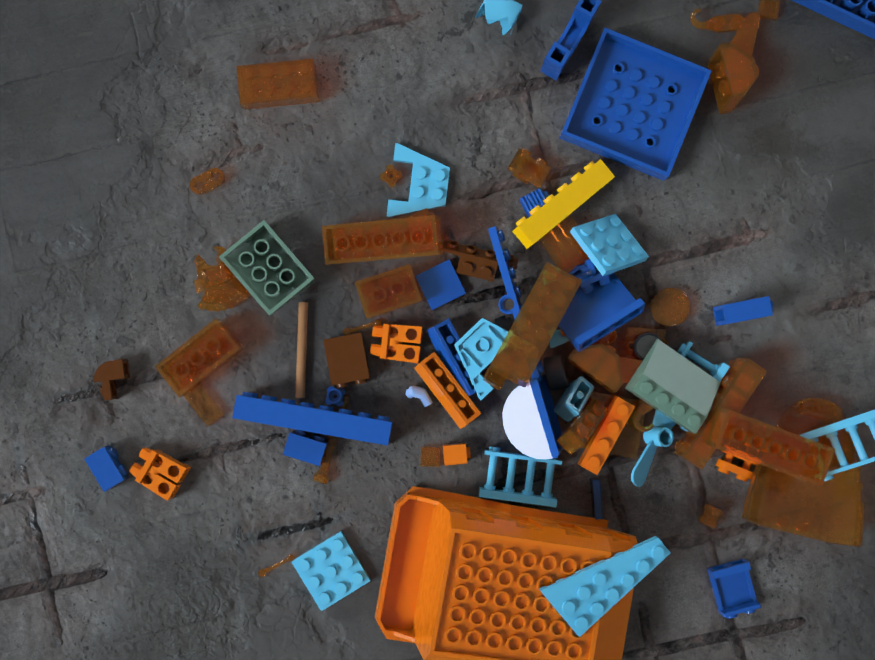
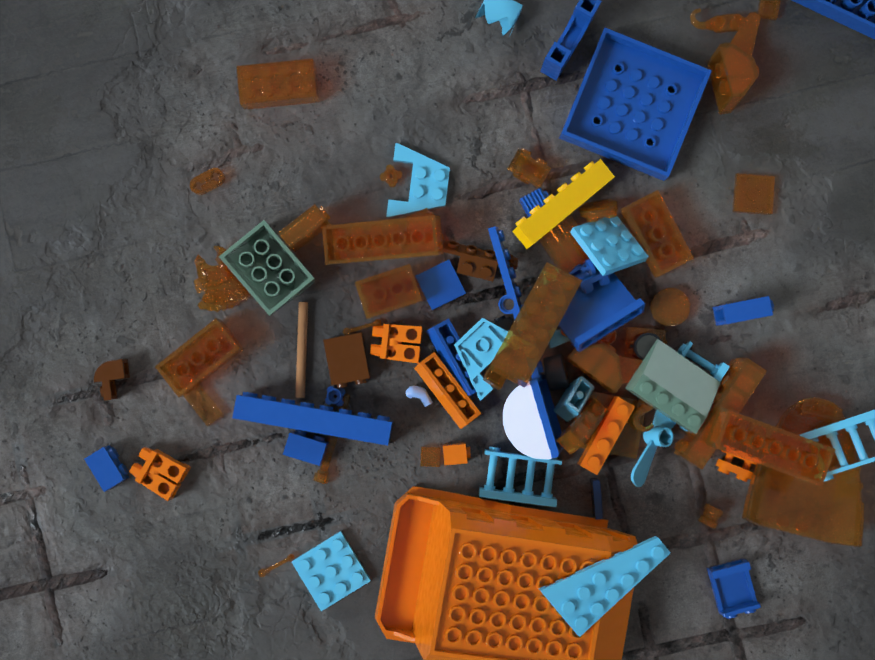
none -> clear orange brick [278,204,331,252]
none -> clear orange tile [579,199,618,222]
none -> clear orange brick [620,190,694,278]
none -> clear orange tile [733,173,775,215]

